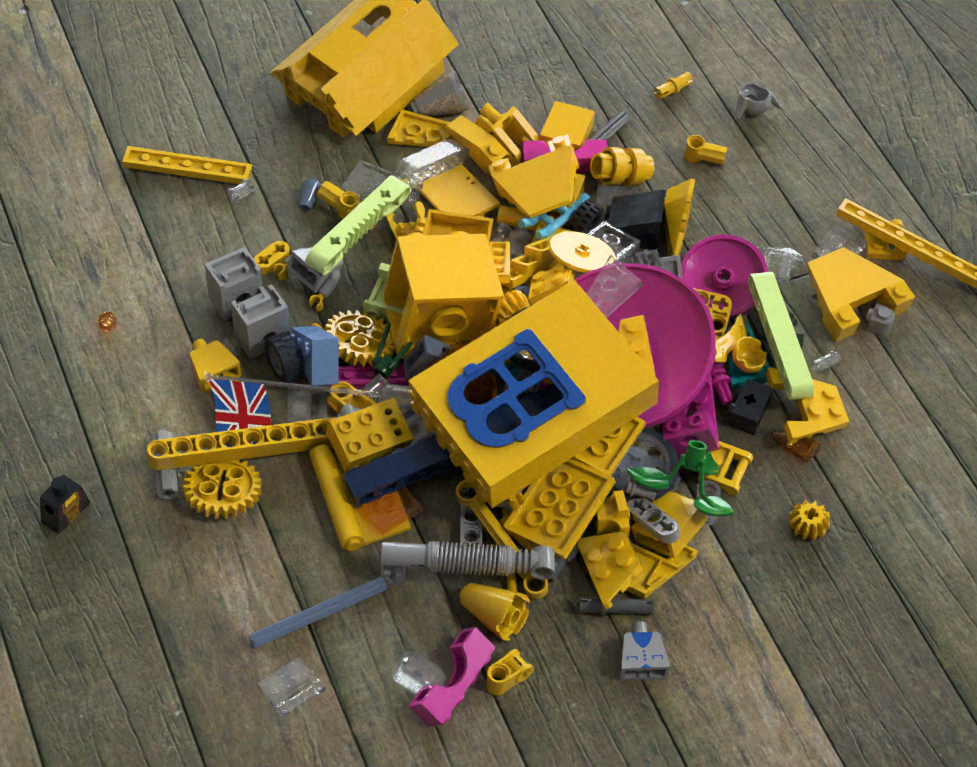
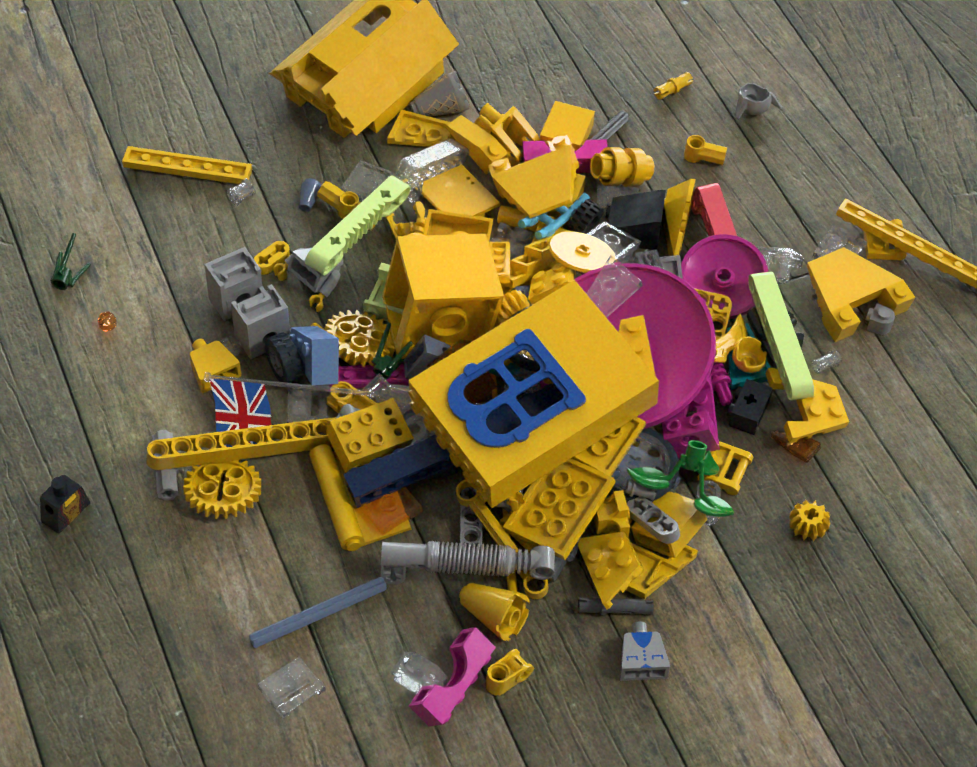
none -> dark green plant [50,233,91,290]
none -> coral beam [691,183,737,237]

